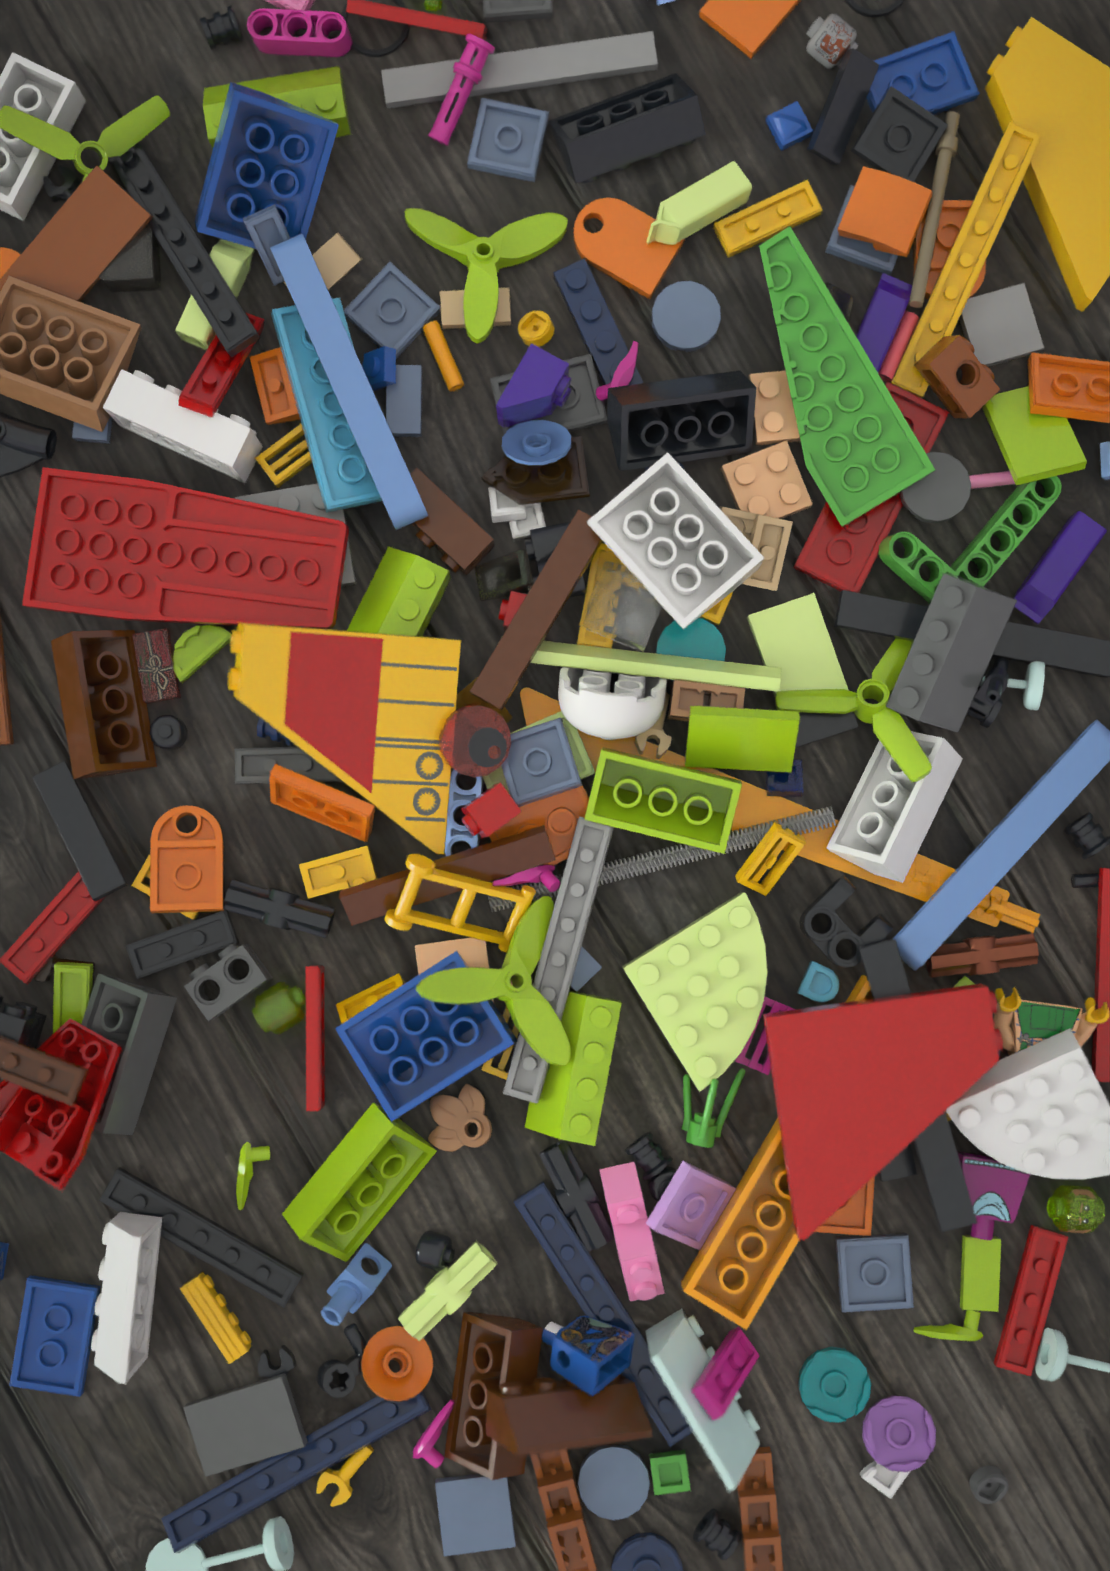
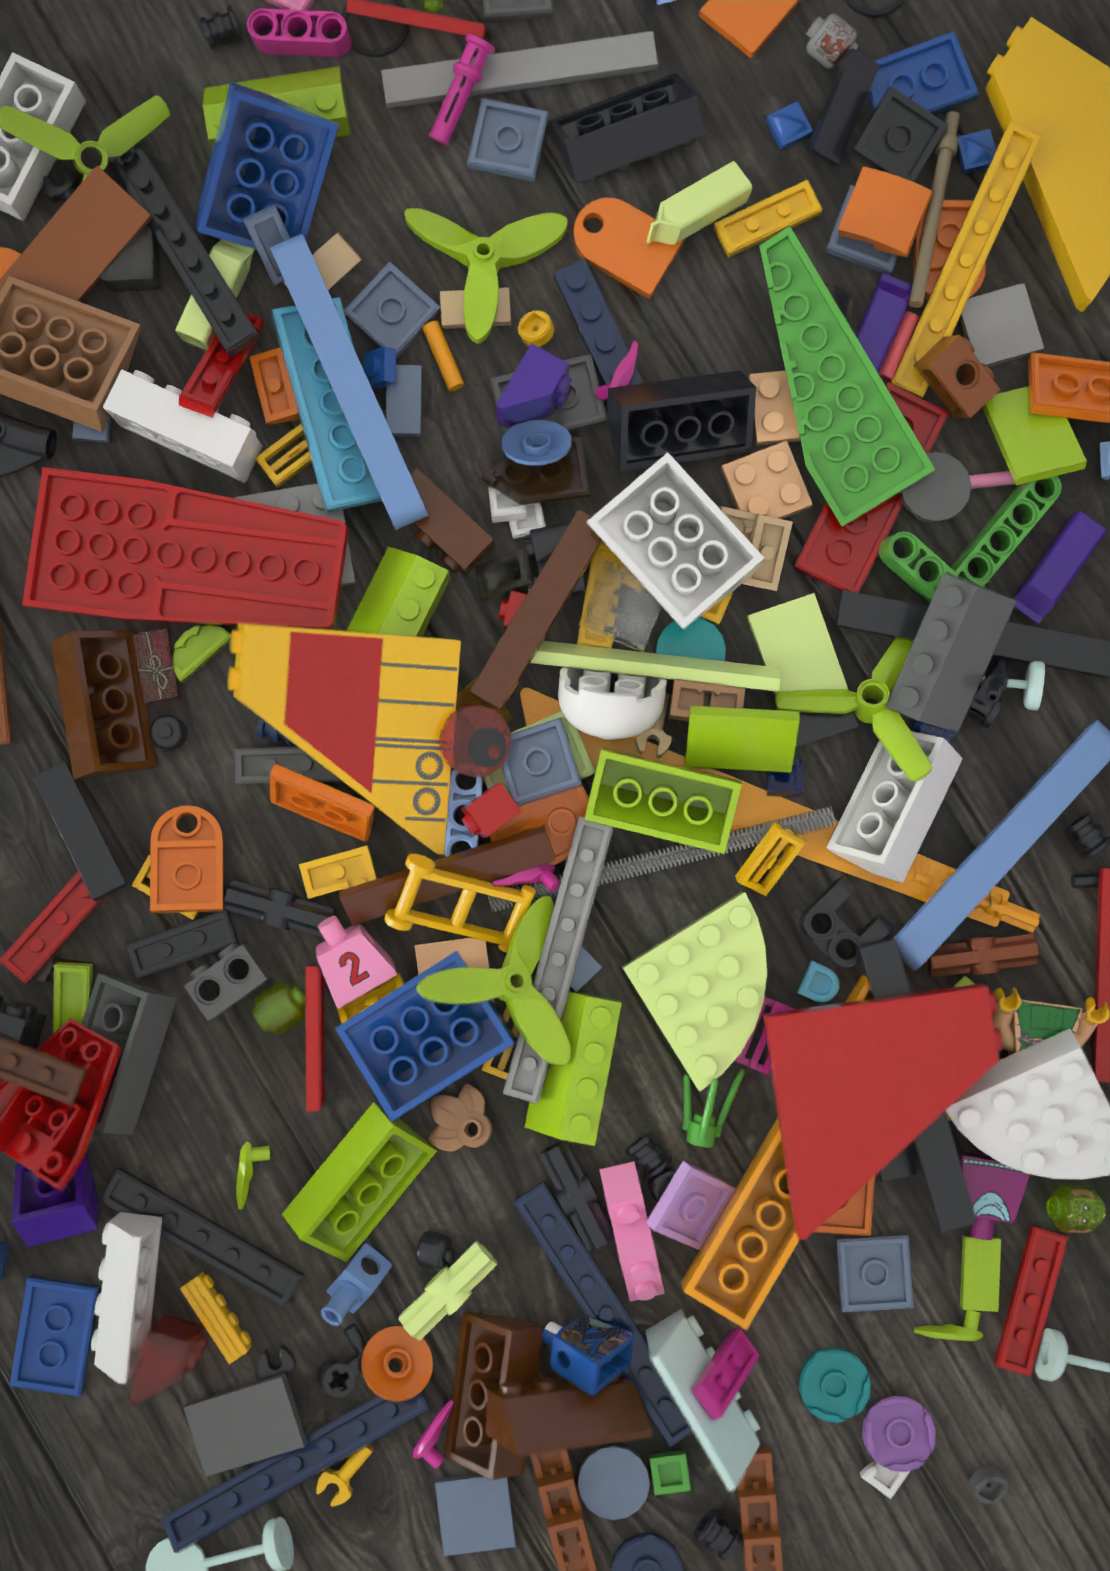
sand blue tile [652,281,721,352] -> none
none -> dark purple slope [11,1150,99,1247]
none -> clear red slope [127,1314,208,1407]
none -> bright pink torso [316,916,397,1009]
none -> clear blue tile [912,721,956,744]
none -> blue tile [957,129,996,174]

